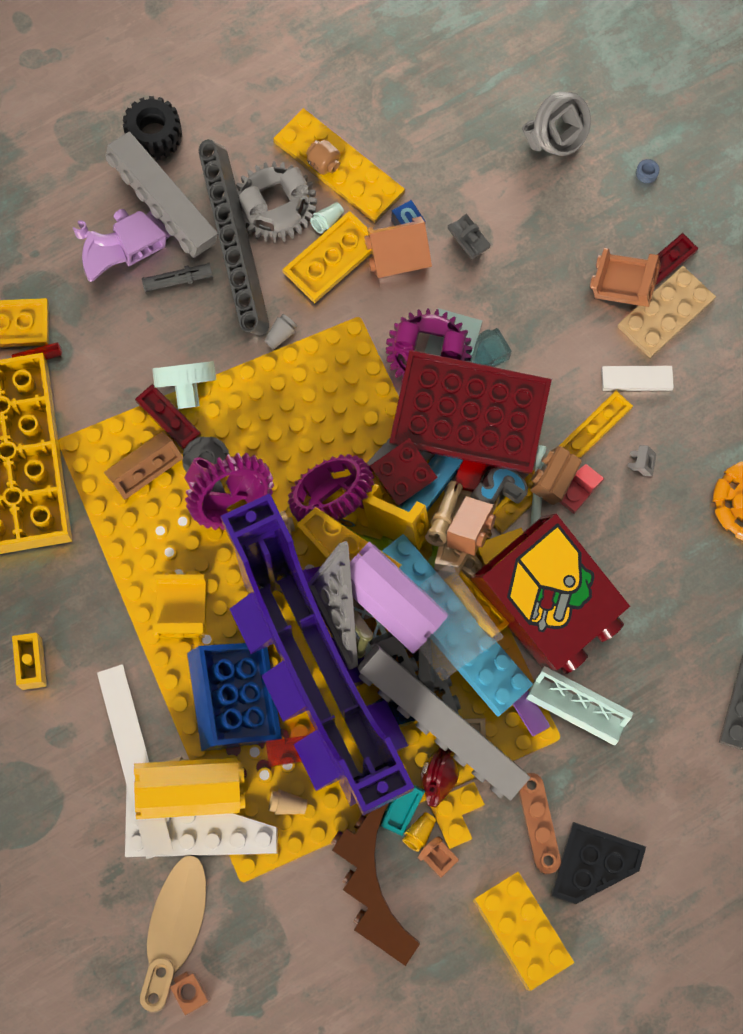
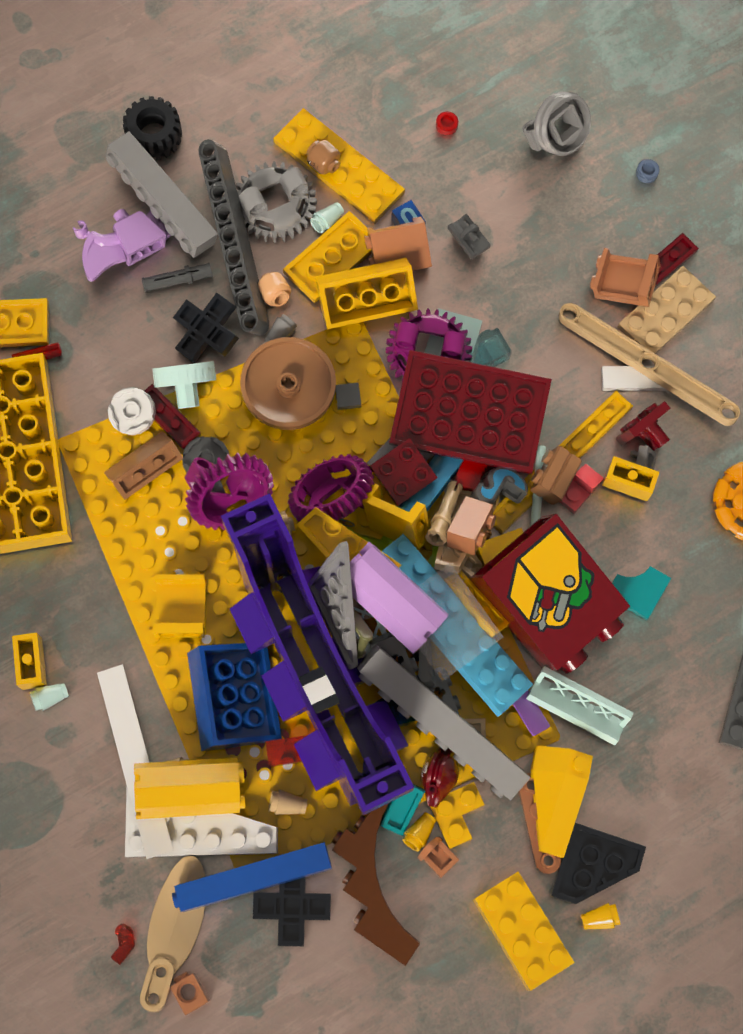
none -> light aqua cone [30,683,69,711]
none -> white tile [108,387,156,436]
none -> clear red arm [111,924,135,965]
none -> blue brick [172,842,332,912]
none -> black plate [173,292,239,363]
none -> medium nougat dish [240,337,336,430]
none -> black plate [253,877,331,947]
none -> light nougat head [258,272,291,307]
none -> sticker [299,667,340,713]
none -> yellow brick [315,258,418,329]
none -> dark grey tile [335,382,361,410]
none -> red tile [436,111,459,135]
none -> yellow wedge [530,746,593,858]
none -> tan beam [559,303,740,426]
none -> yellow cone [581,903,621,930]
none -> yellow brick [602,456,659,501]
none -> teal tile [612,566,671,620]
none -> dark red plate [616,401,671,451]

